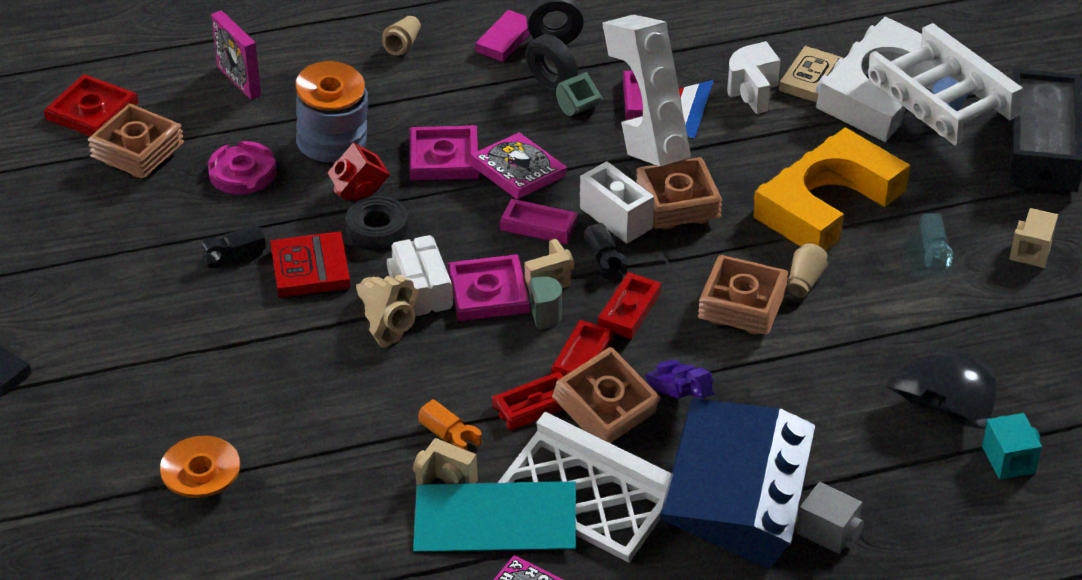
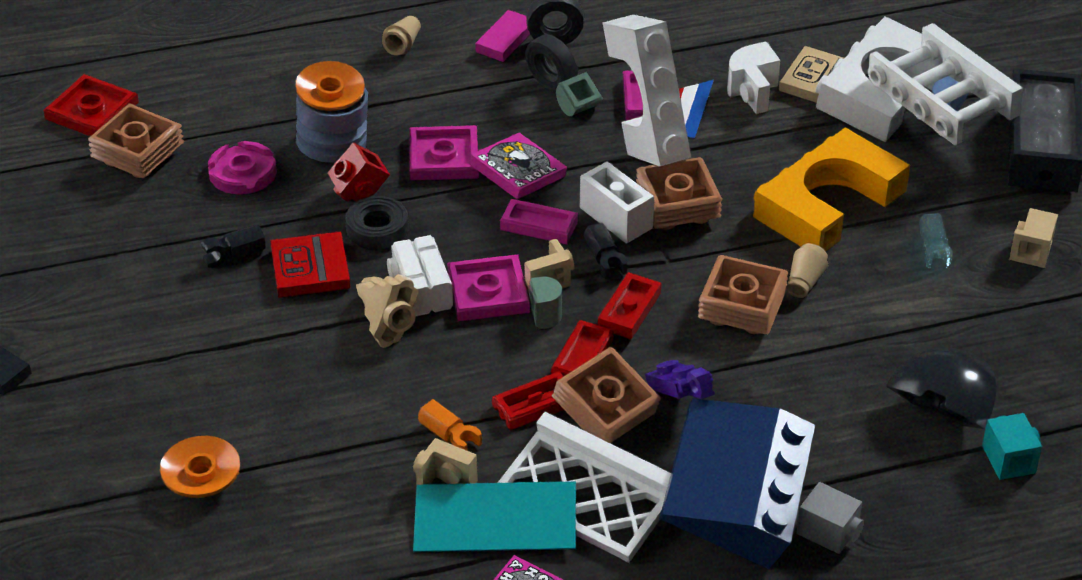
tile [211,11,261,99] -> none

